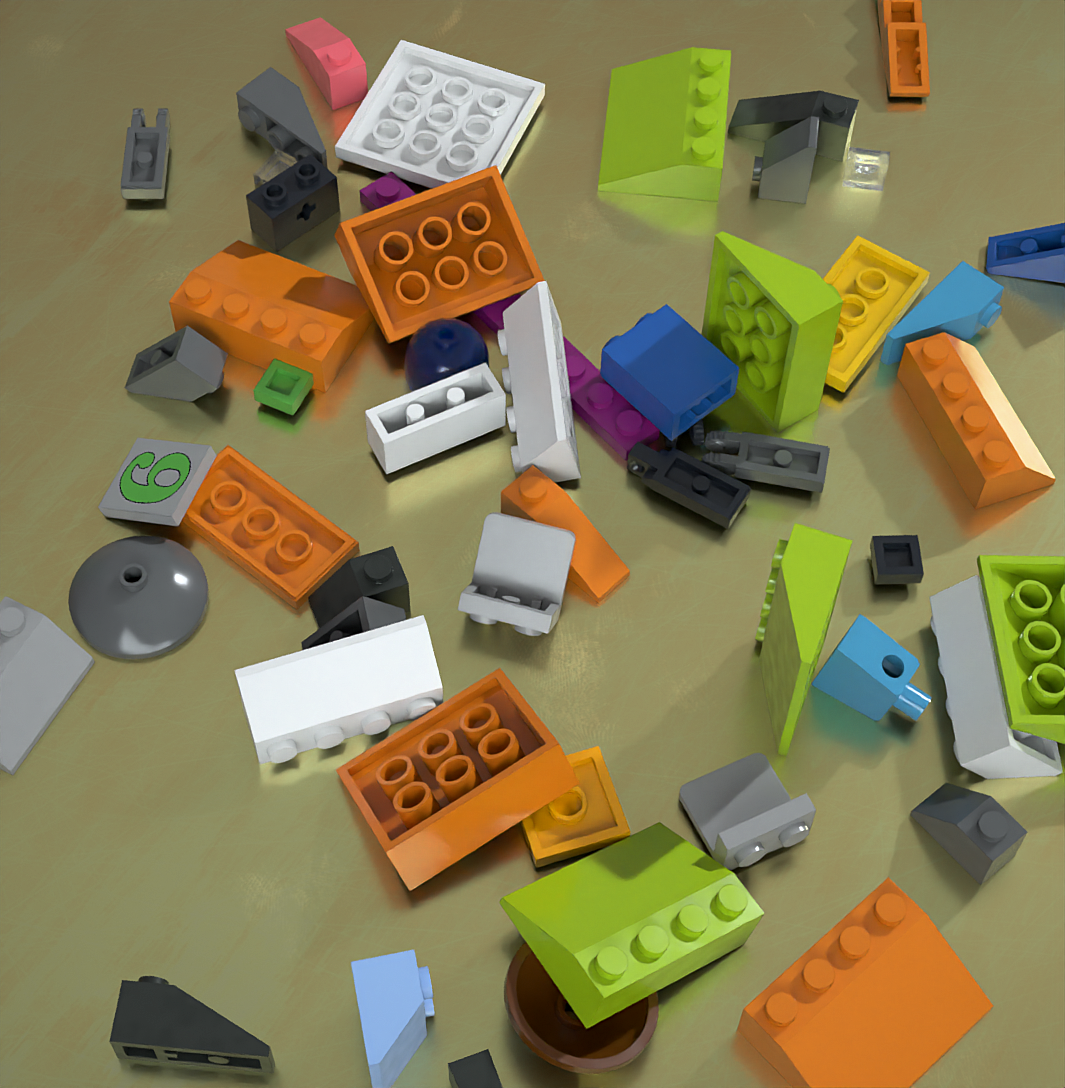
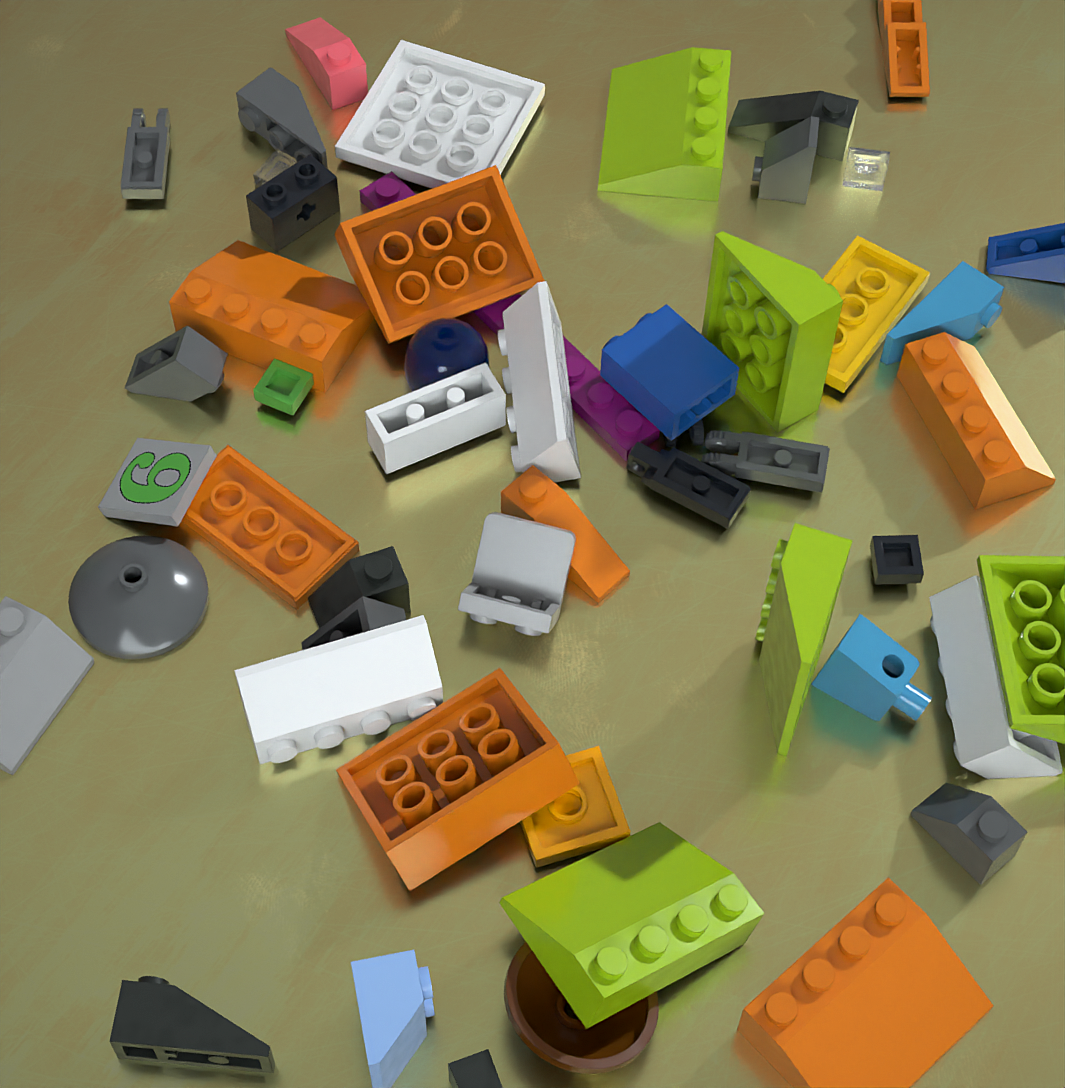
light grey bracket [679,753,816,870] -> none

